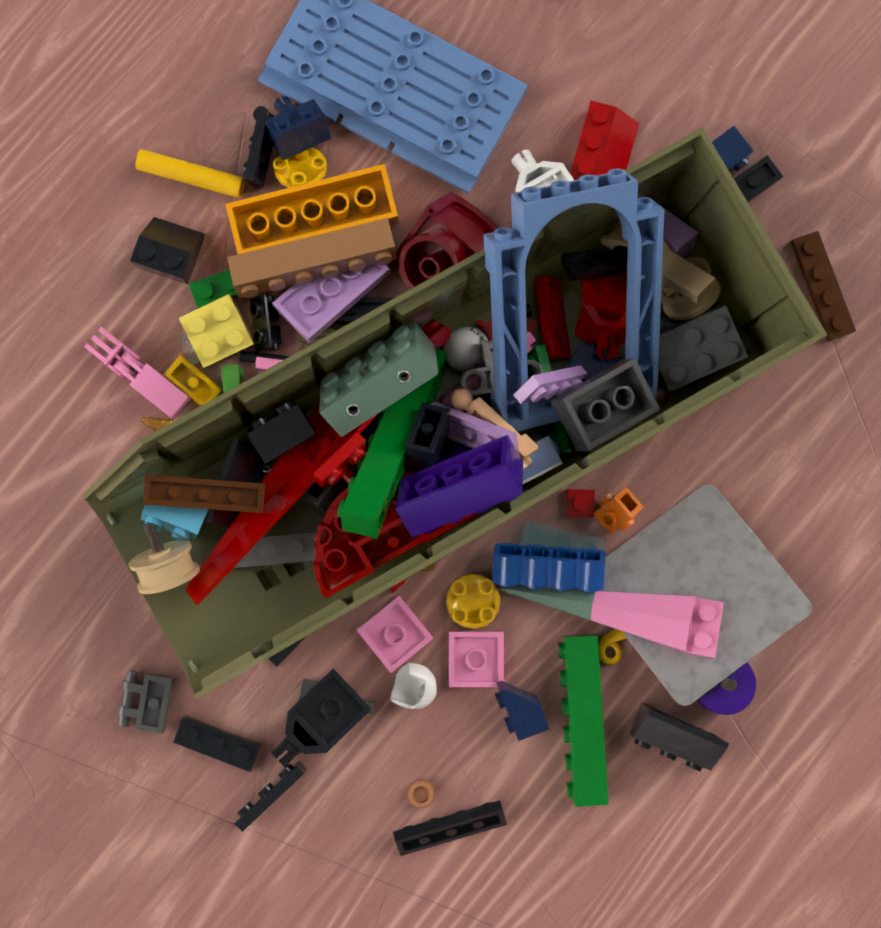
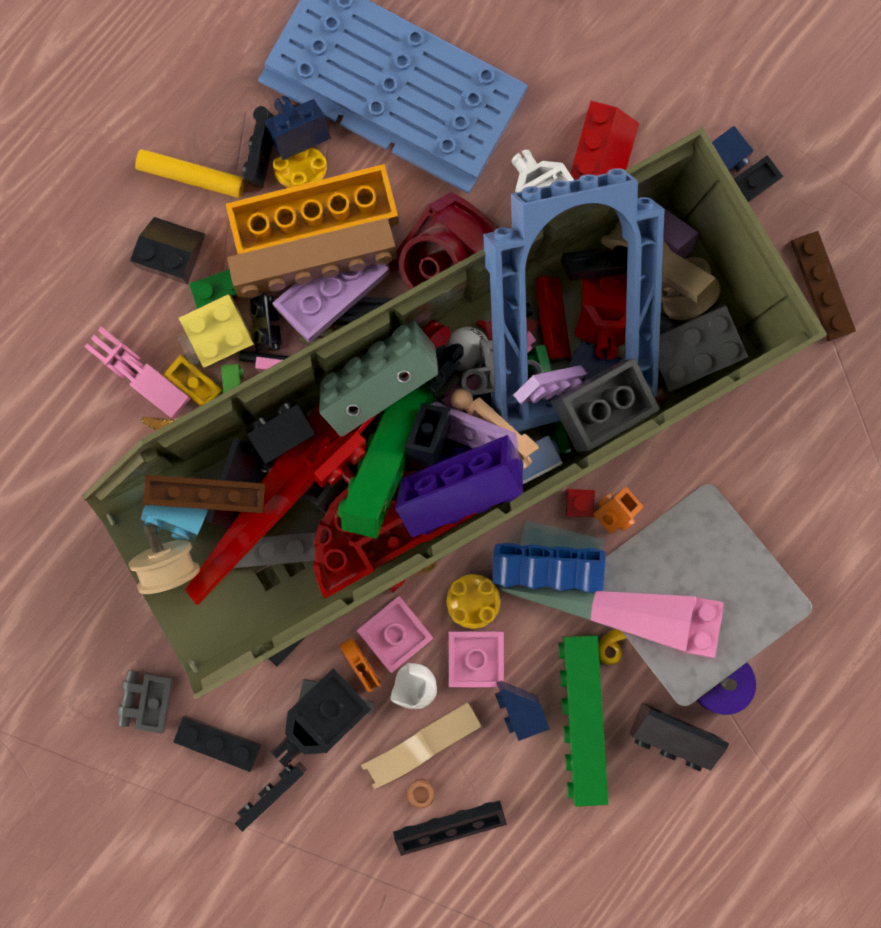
none -> orange piece [340,637,381,693]
none -> tan piece [361,701,482,789]
none -> black hinge [424,343,464,395]

